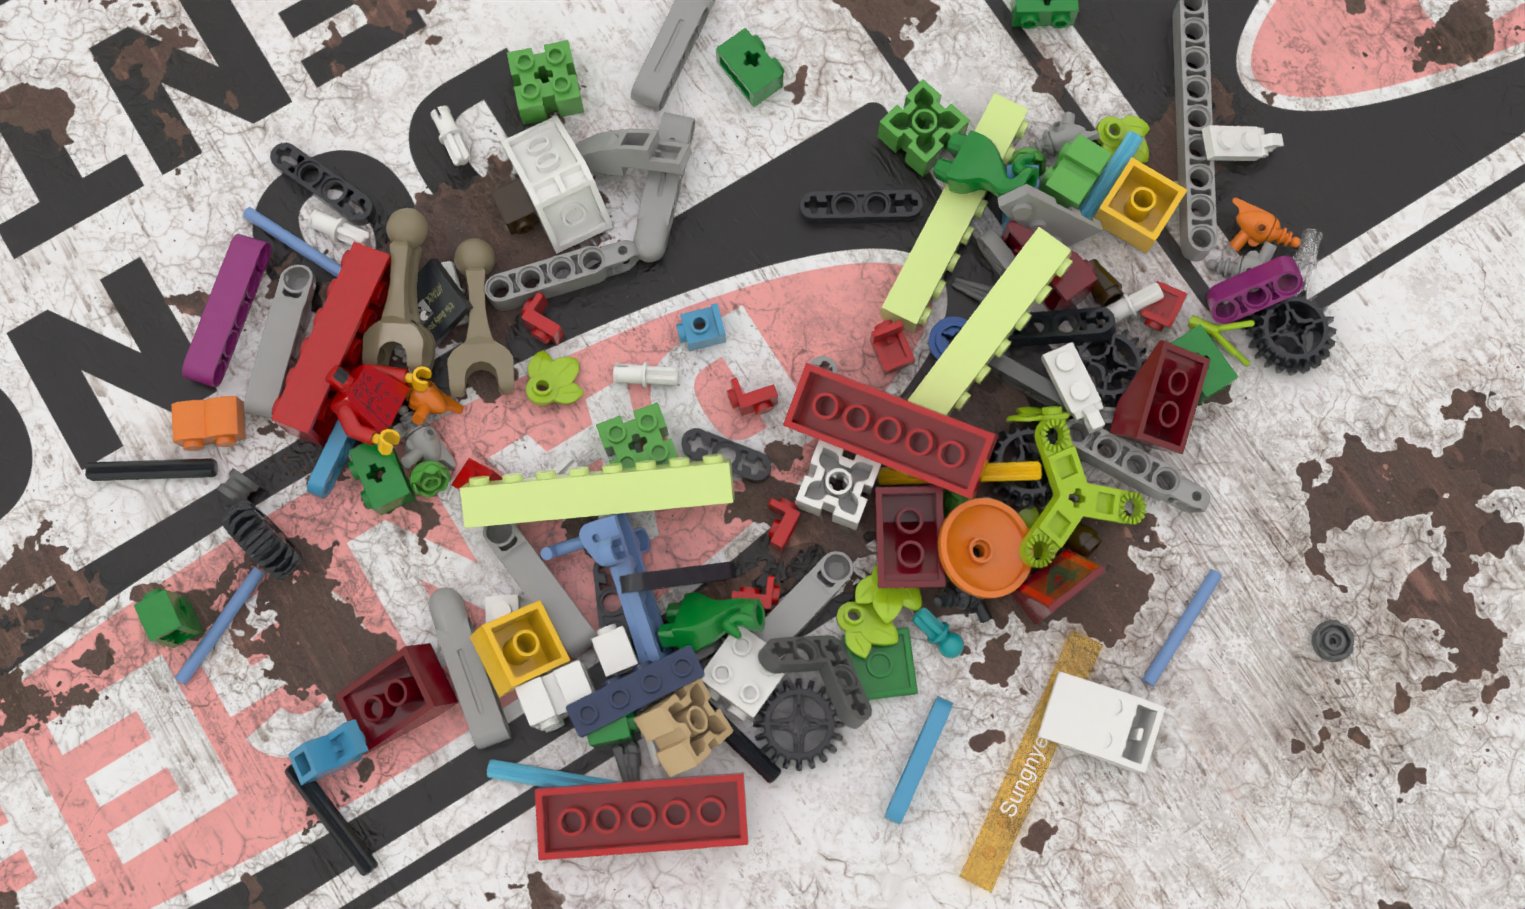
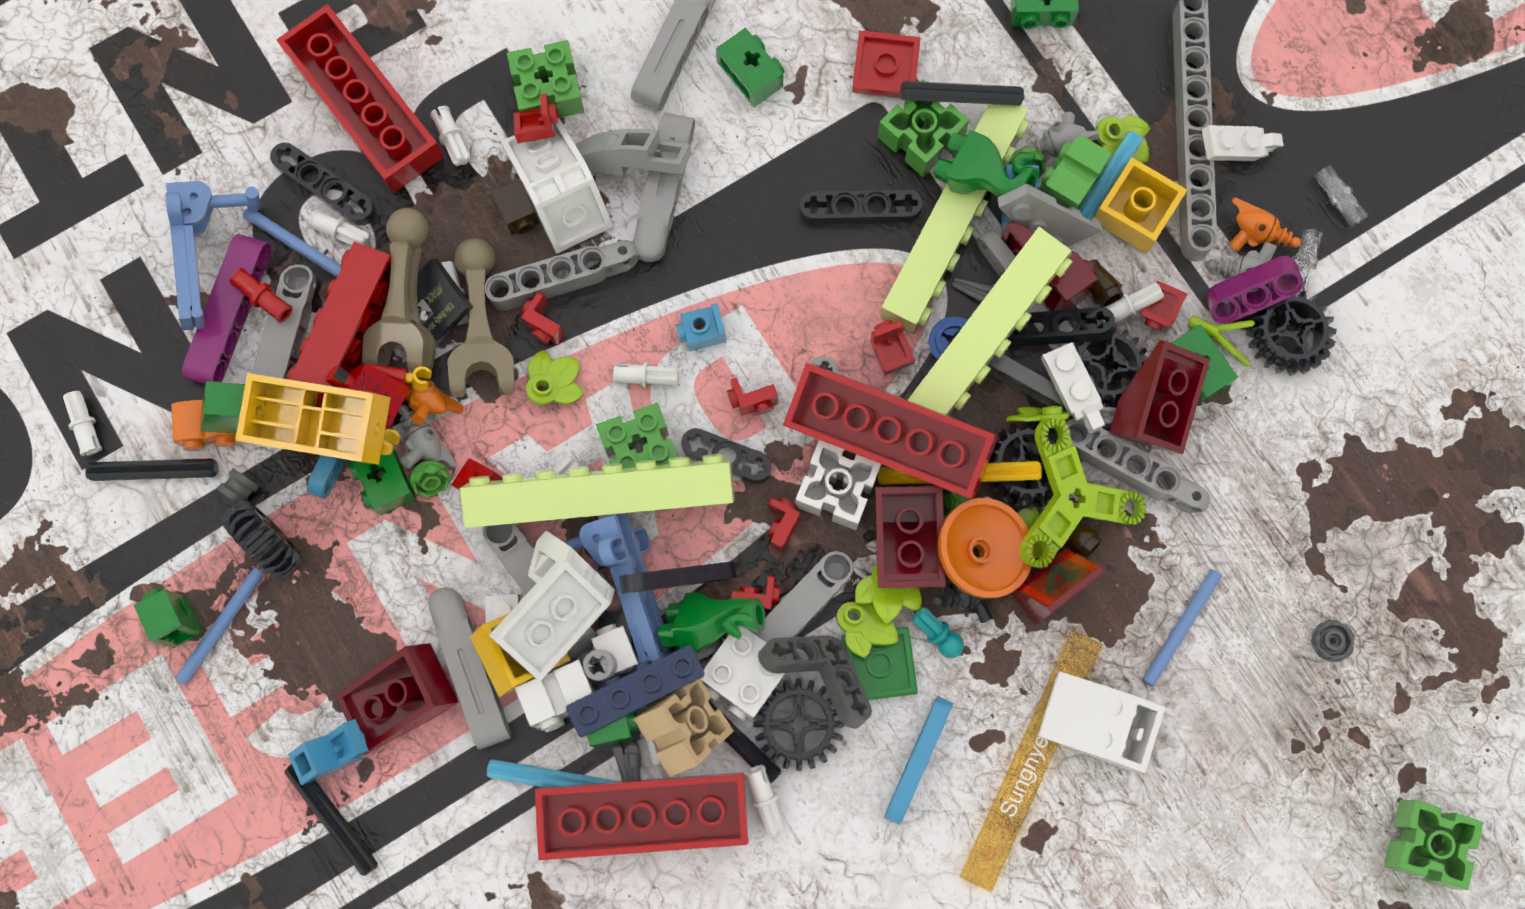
none -> white axle [63,391,102,456]
none -> medium blue piece [165,181,260,331]
none -> green brick [201,381,245,434]
none -> red pin [229,268,293,323]
none -> yellow brick [235,373,391,464]
none -> red brick [276,4,444,193]
none -> white bracket [489,531,615,682]
none -> red bracket [514,93,559,144]
none -> light grey bush [583,649,617,681]
none -> white axle [744,765,784,835]
none -> red plate [852,30,921,98]
none -> black axle [900,81,1024,106]
none -> clear pin [1314,165,1369,228]
none -> bright green brick [1384,800,1484,891]

